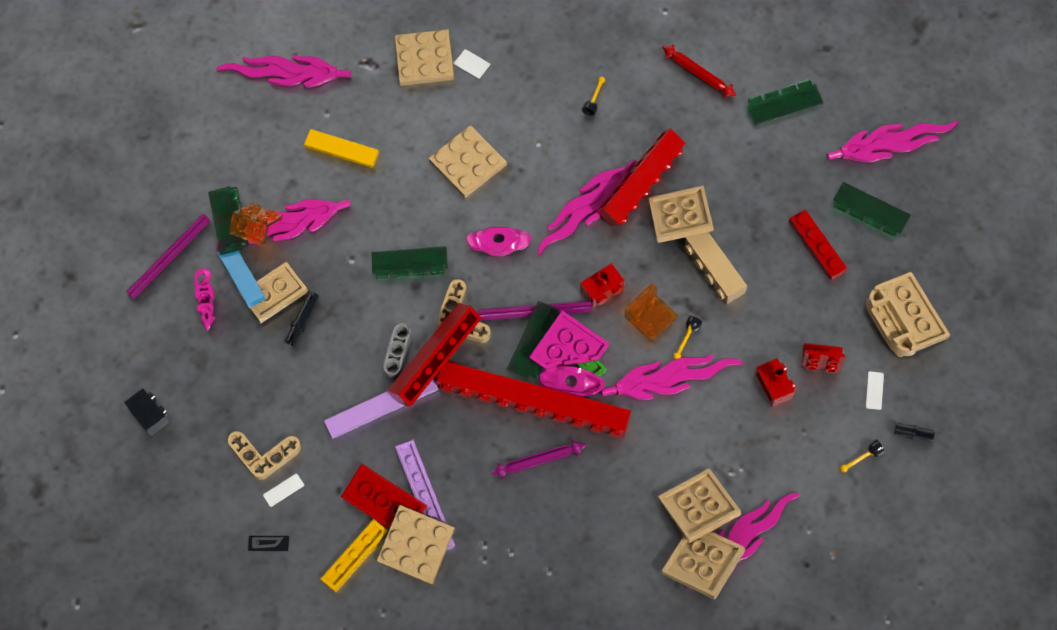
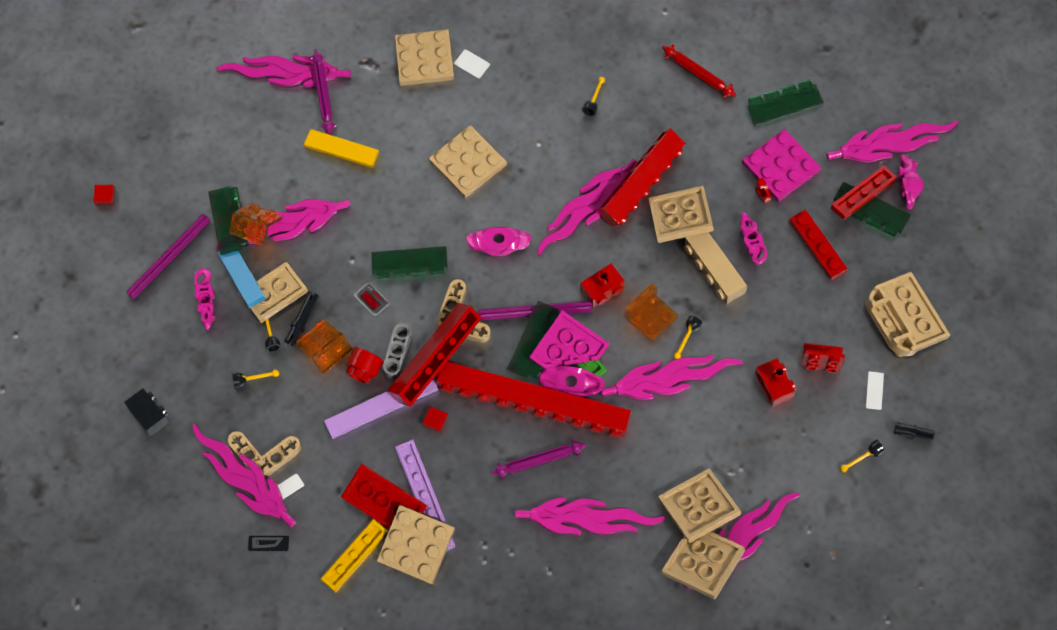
none -> red tile [93,185,115,204]
none -> dark pink piece [193,424,296,528]
none -> hinge [232,369,279,389]
none -> black hinge [265,319,281,353]
none -> clear orange bracket [296,320,353,374]
none -> magenta wheel [310,49,336,135]
none -> red piece [345,347,384,384]
none -> sticker [353,282,390,317]
none -> red tile [423,407,448,432]
none -> dark pink piece [515,498,665,536]
none -> dark pink animal [740,212,767,265]
none -> dark pink plate [742,129,821,202]
none -> red tile [755,178,771,203]
none -> red plate [830,165,897,221]
none -> dark pink animal [897,154,924,210]

